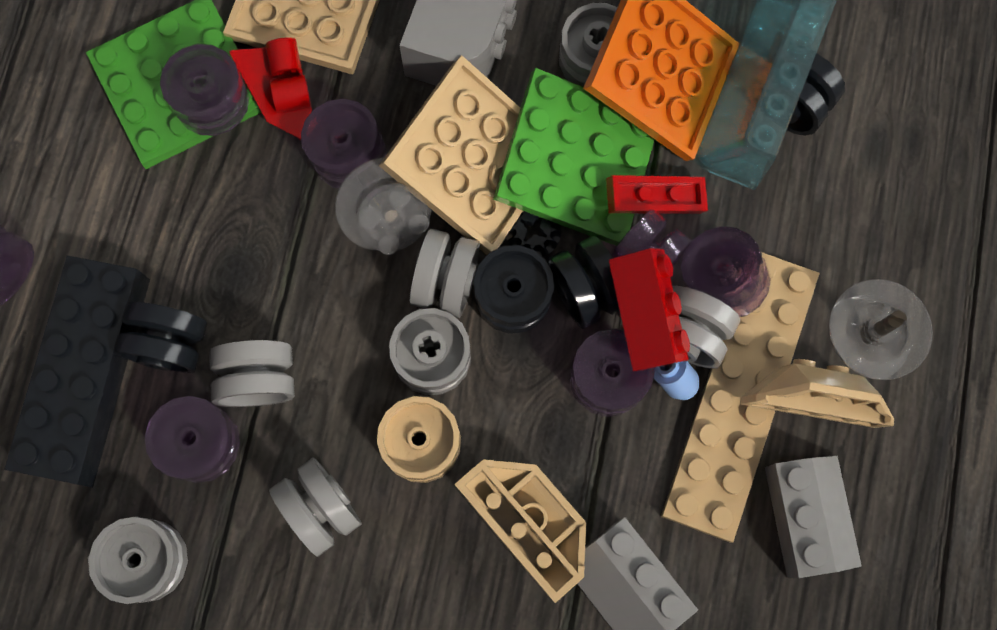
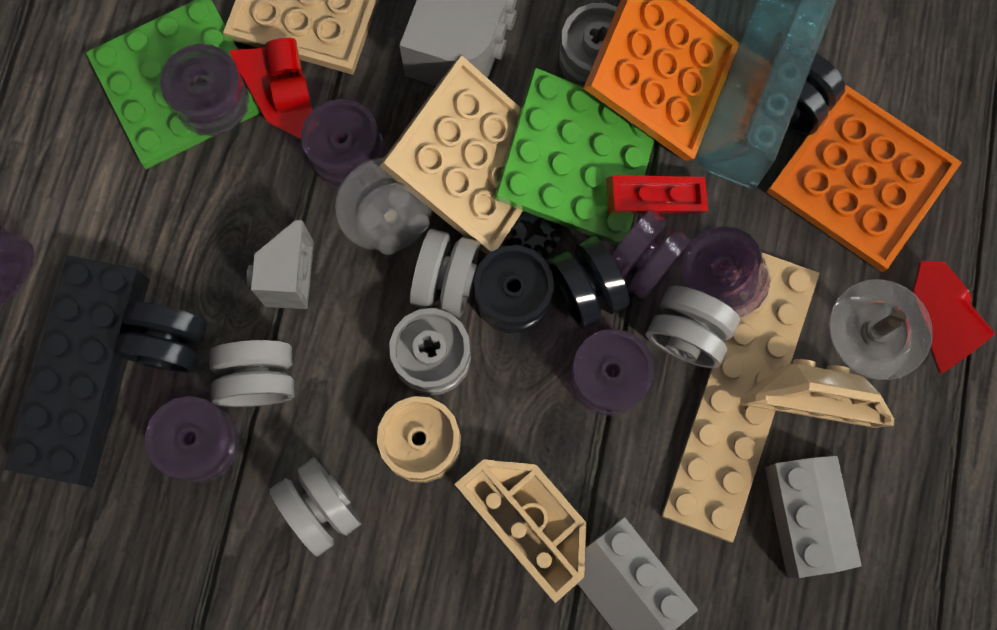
light grey wheel [88,517,188,604] -> none
red brick [609,248,690,372] -> none
light blue brick [652,361,699,400] -> none
none -> light grey slope [247,220,314,309]
none -> orange plate [766,85,962,273]
none -> red panel [911,261,995,373]

